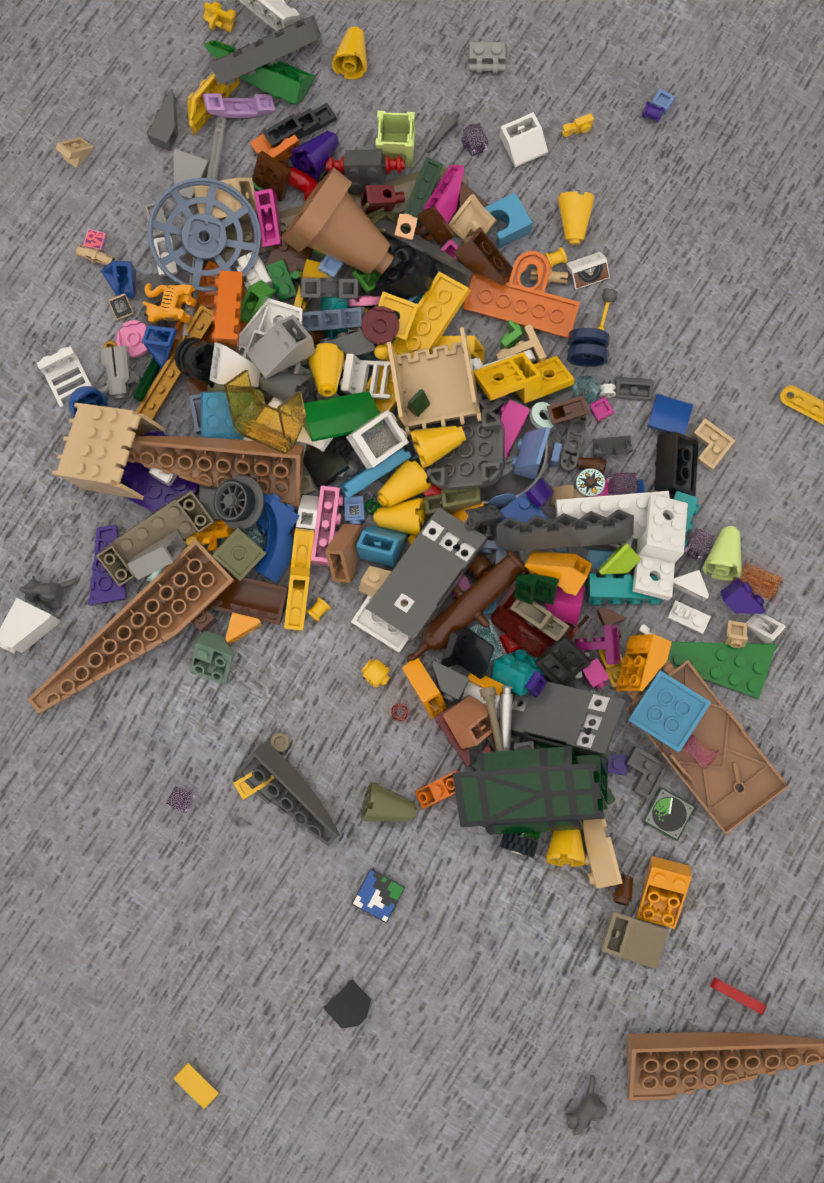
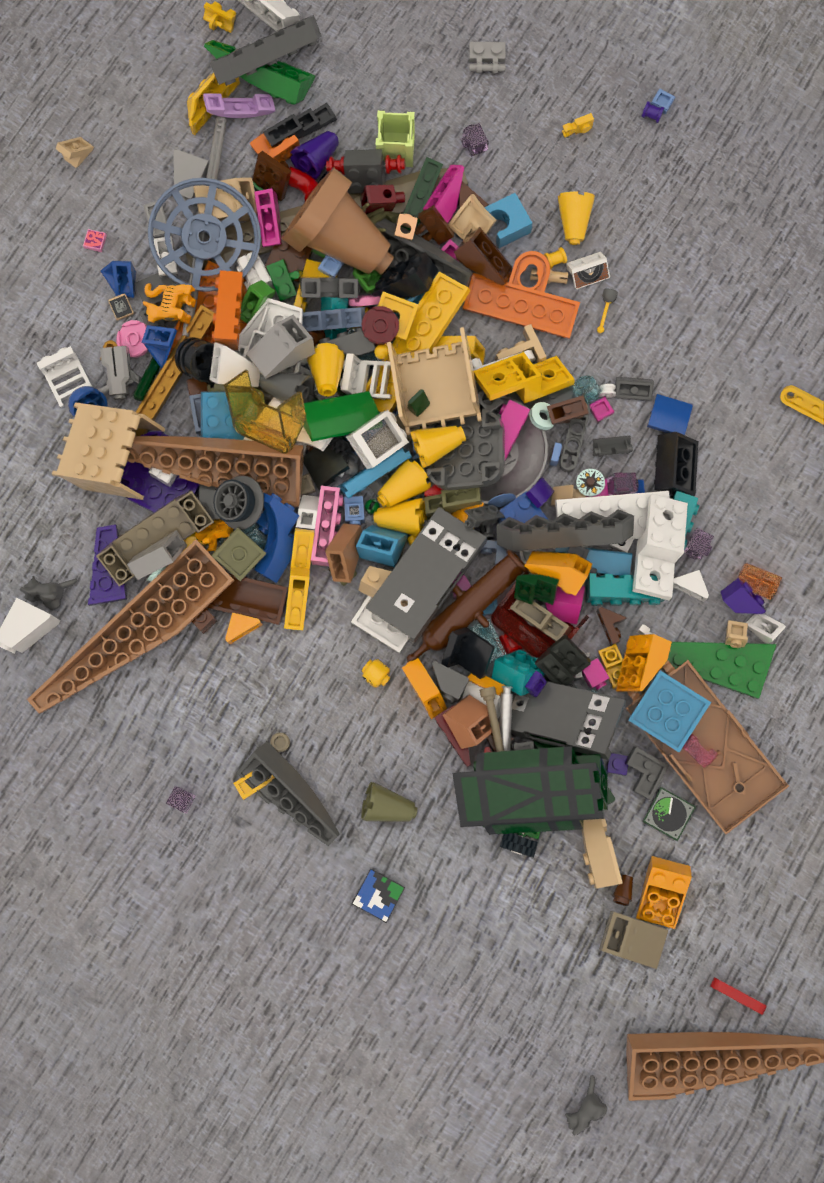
tan pin [76,244,115,266] -> none
dark grey slope [147,89,178,151] -> none
yellow slope [173,1062,219,1109] -> none
sand green slope [190,630,233,685] -> none
yellow bush [306,597,331,623] -> none
black slope [323,979,371,1028] -> none
yellow cone [331,27,367,80] -> none
clear red bush [391,703,409,722] -> none
orange slope [414,770,459,809] -> none
dark grey piece [427,111,460,153] -> none
reddish brown head [466,553,493,581] -> none
white slope [500,112,548,168] -> none
bright green bracket [500,320,523,349] -> none
medium blue slope [511,427,550,480] -> none
yellow cone [546,830,586,867] -> none
dark blue wheel [567,328,610,367] -> none
magenta bracket [574,624,621,665] -> none
reddish brown cone [578,457,607,475] -> none
lime slope [597,542,641,574] -> none
white plate [667,600,711,635] -> none
tan plate [693,419,736,471] -> none
yellowish green cone [702,526,742,581] -> none

